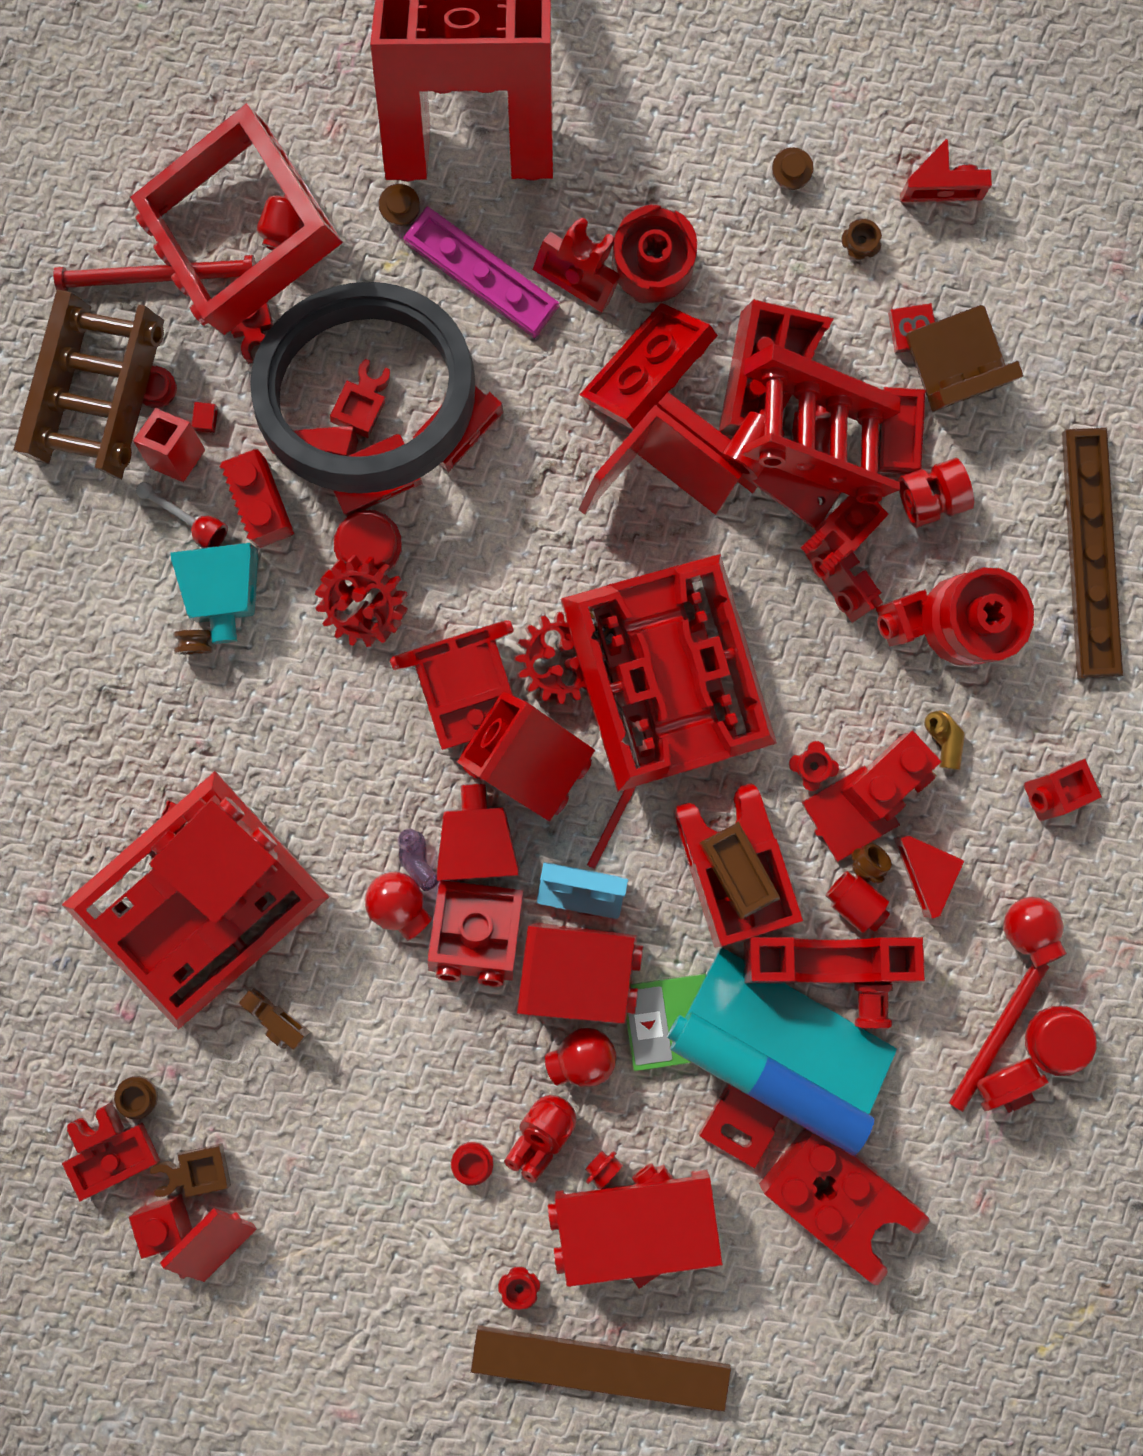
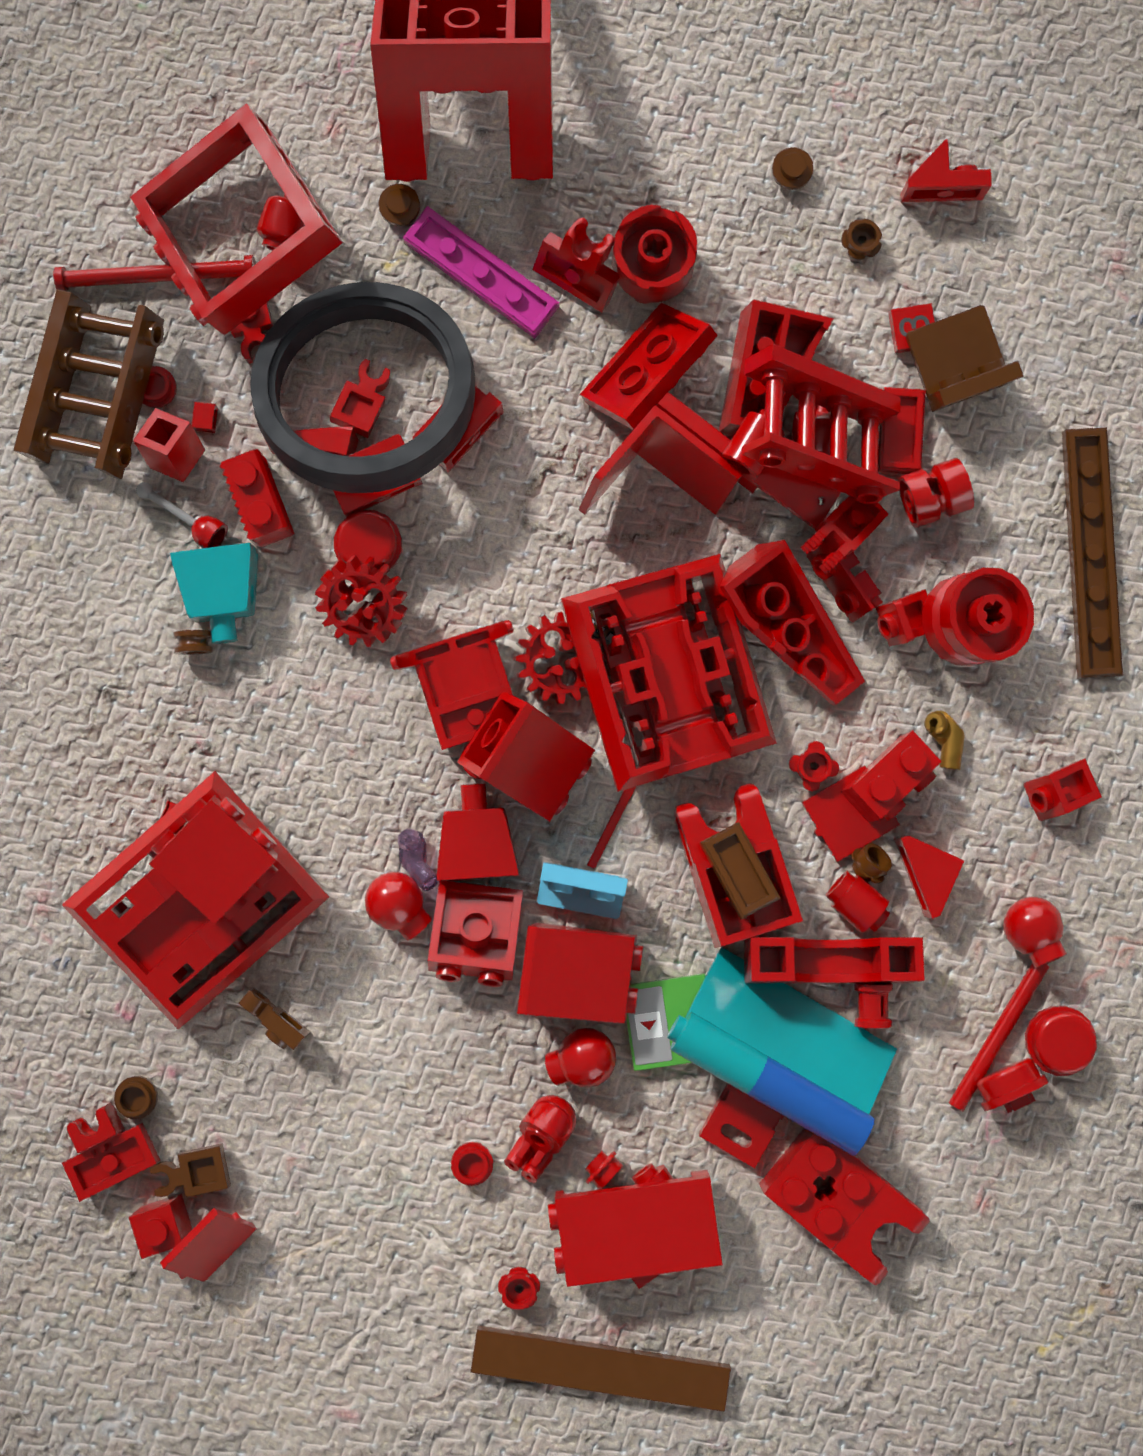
none -> red wedge [720,540,865,705]

